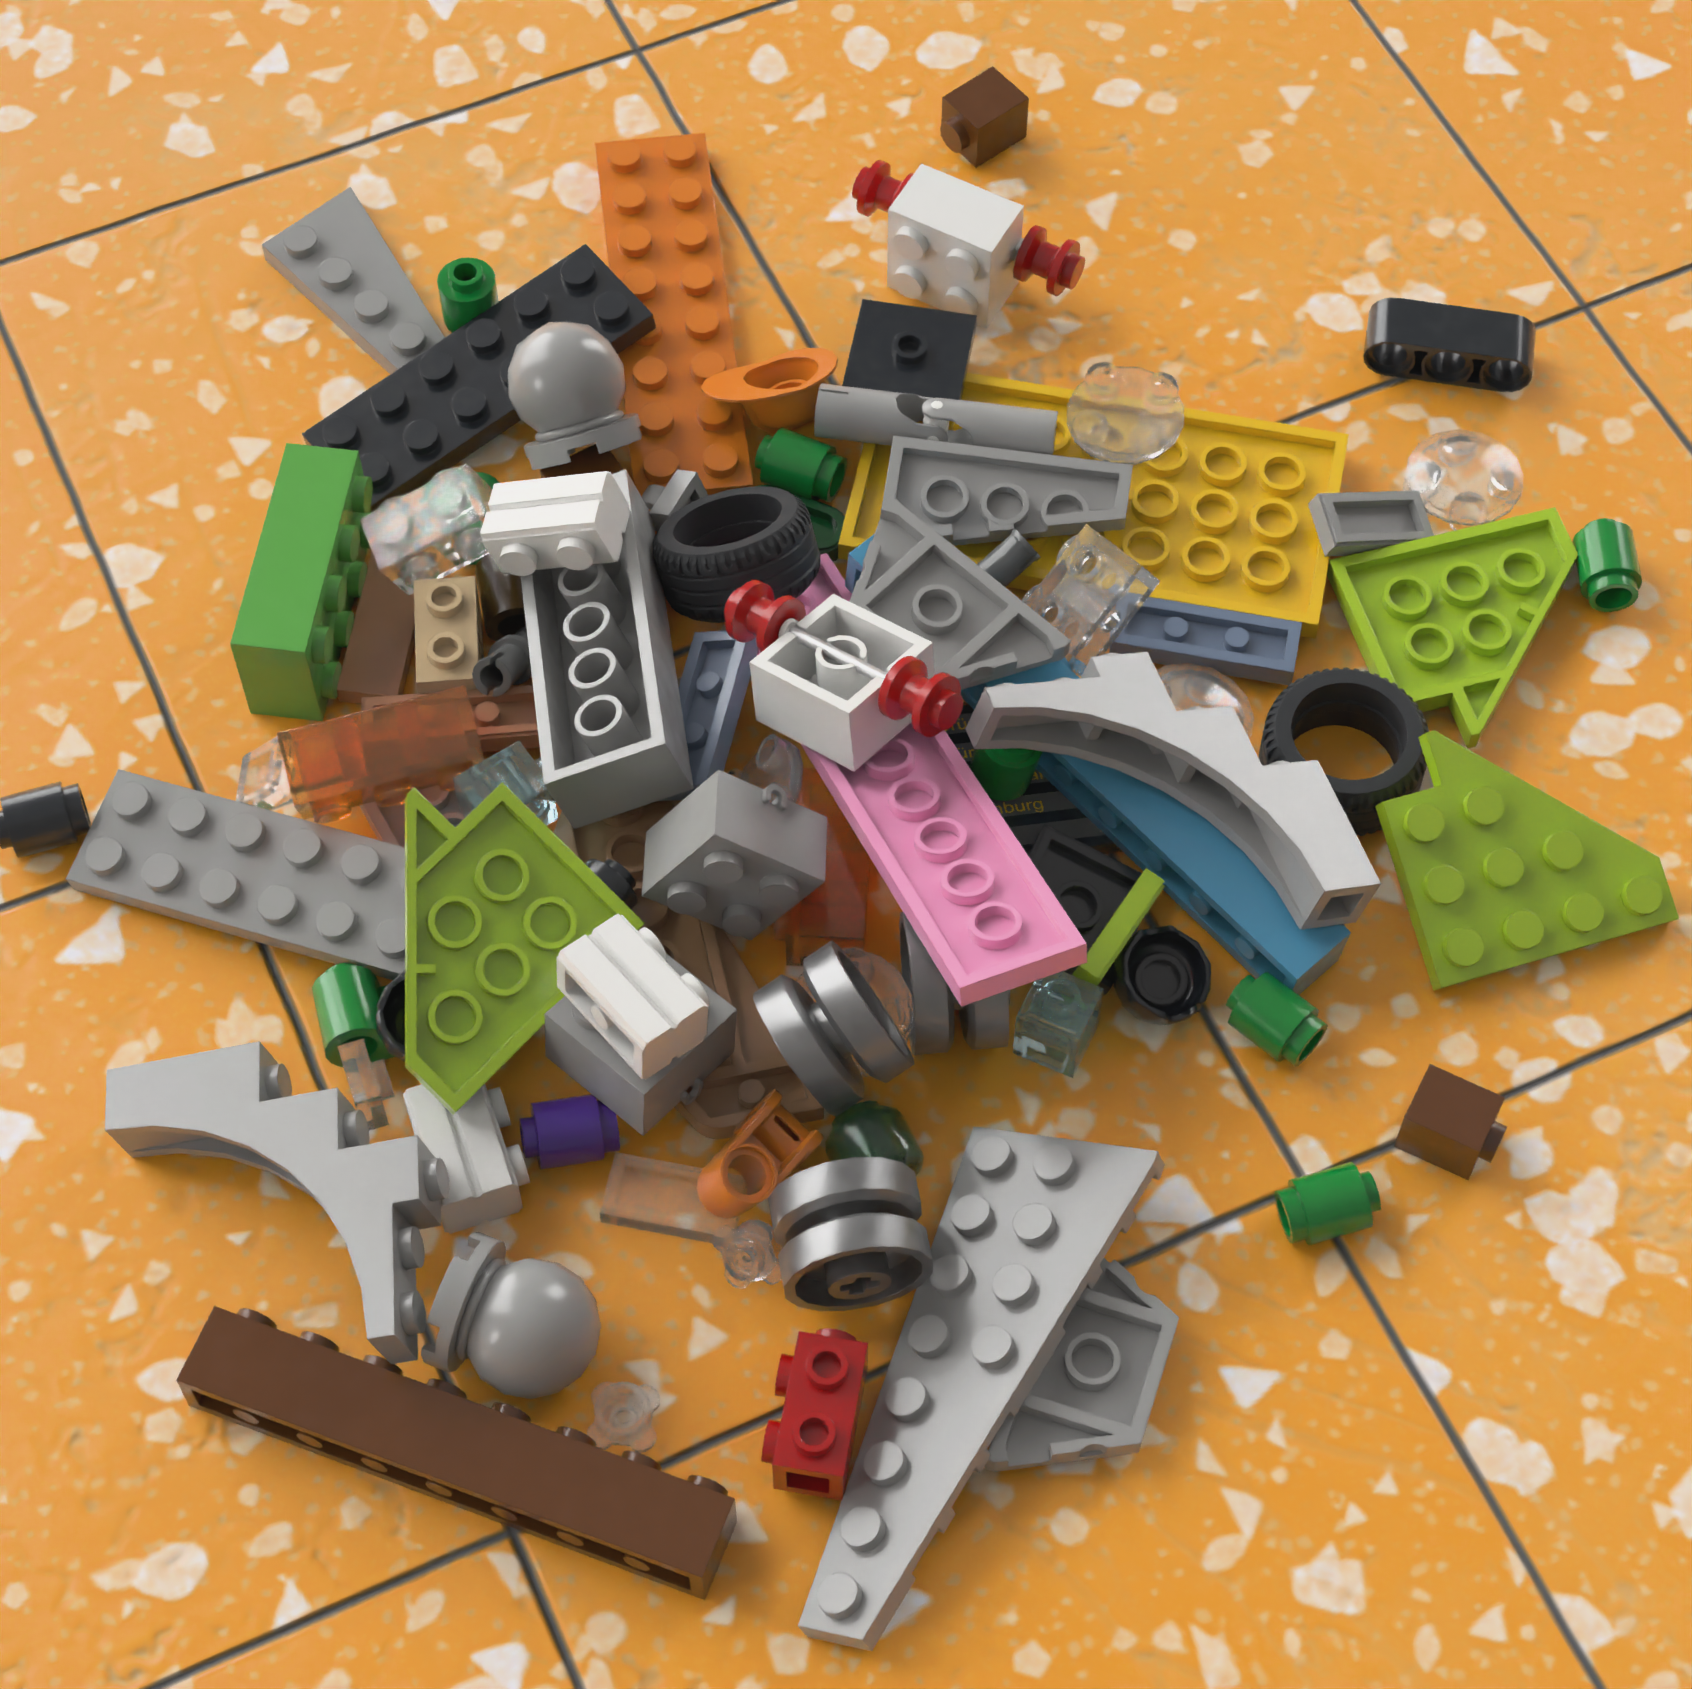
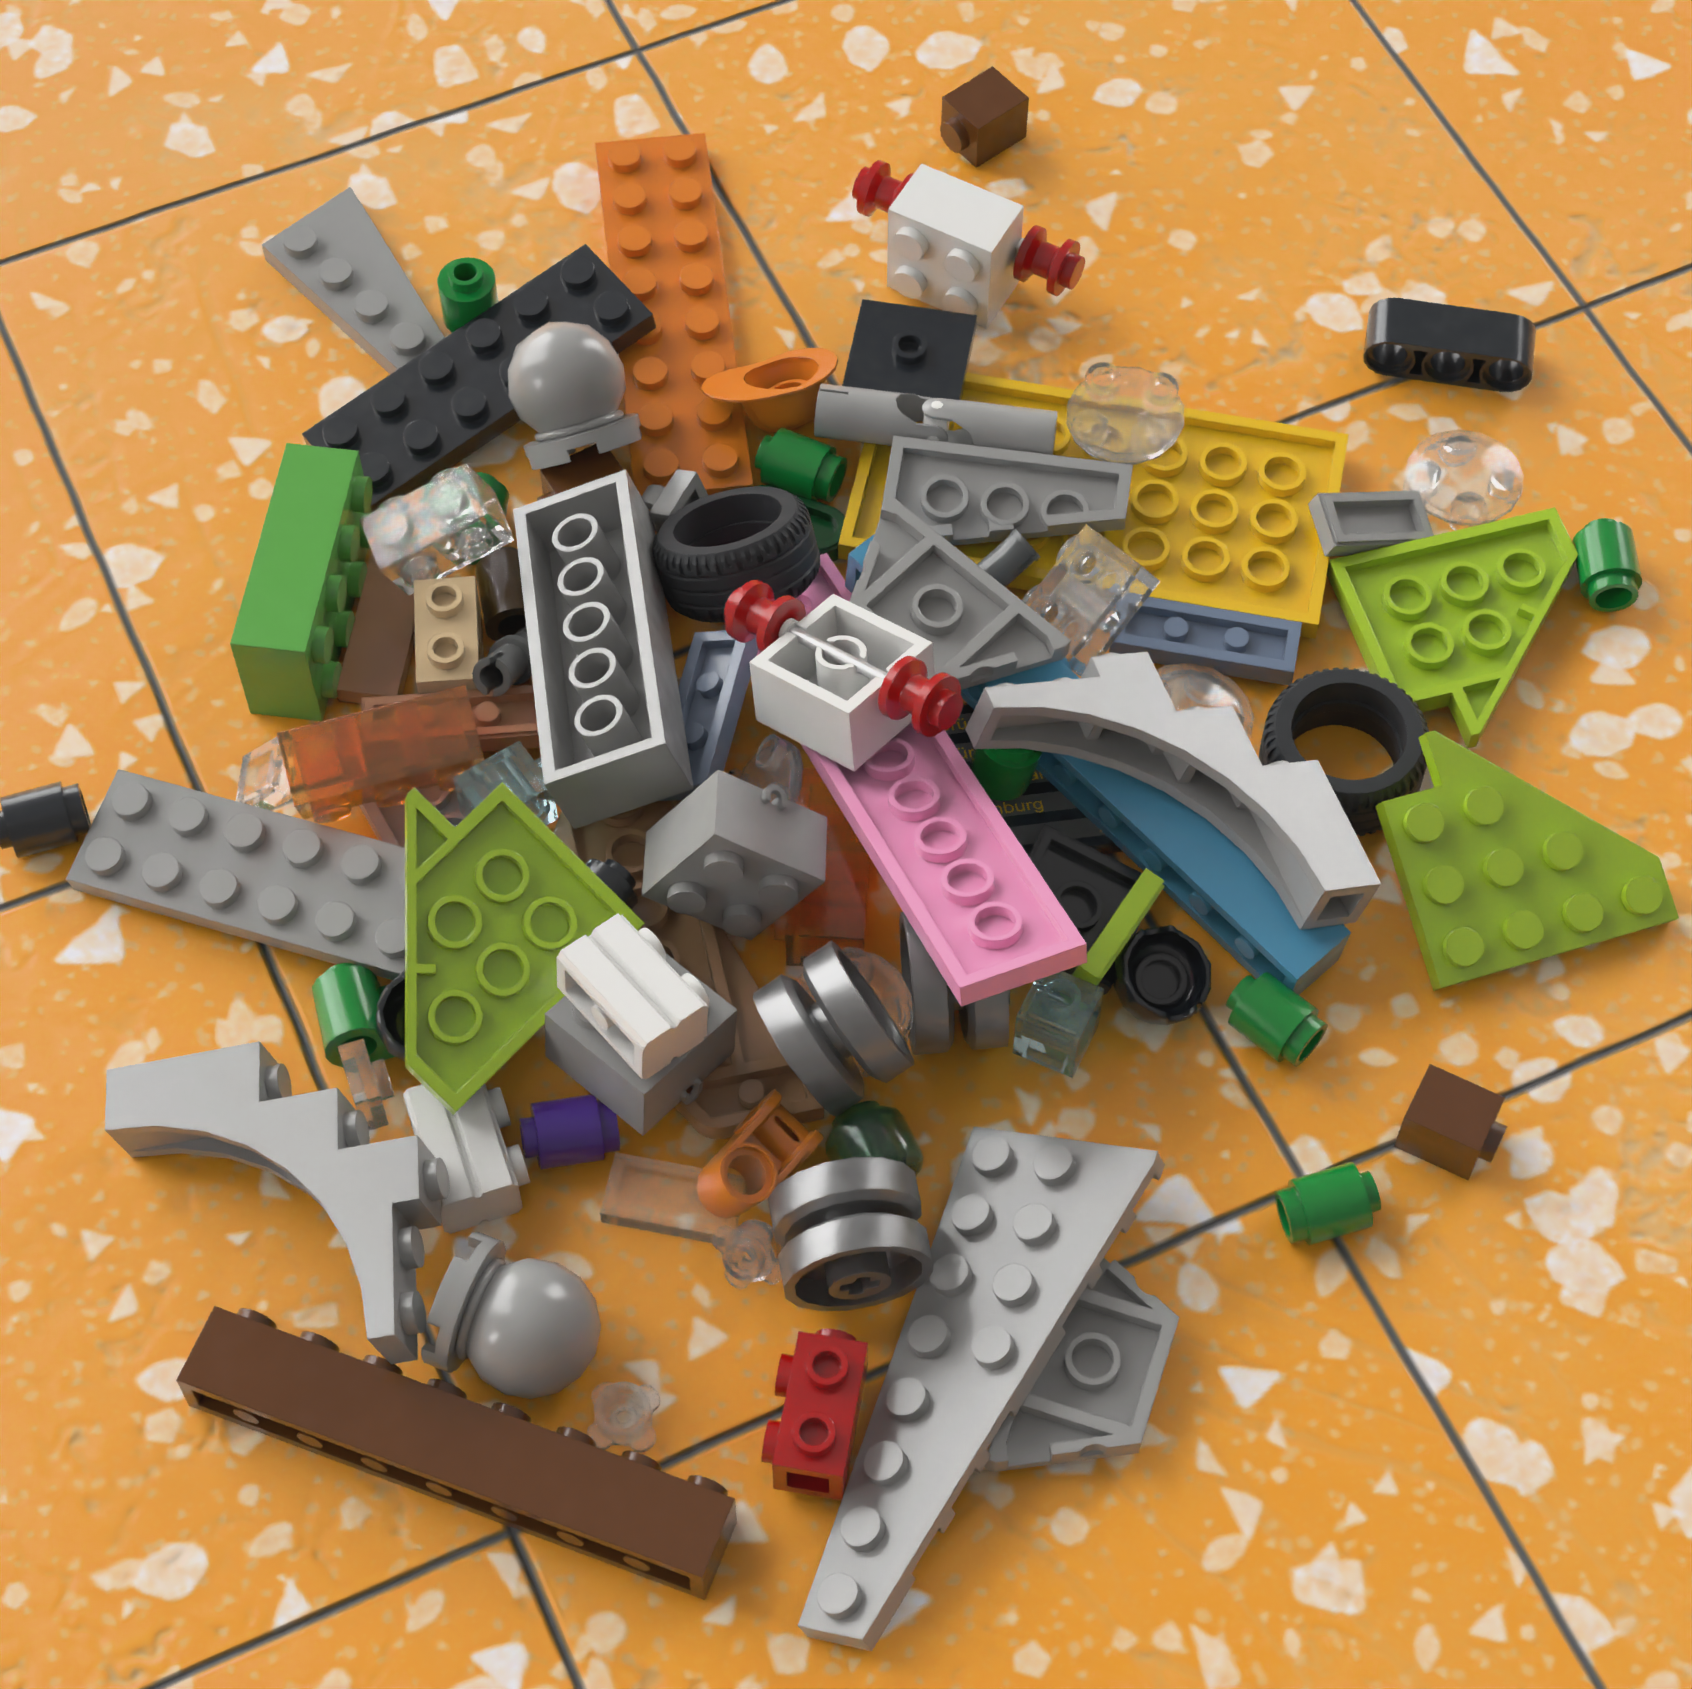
white brick [480,471,630,576] -> none

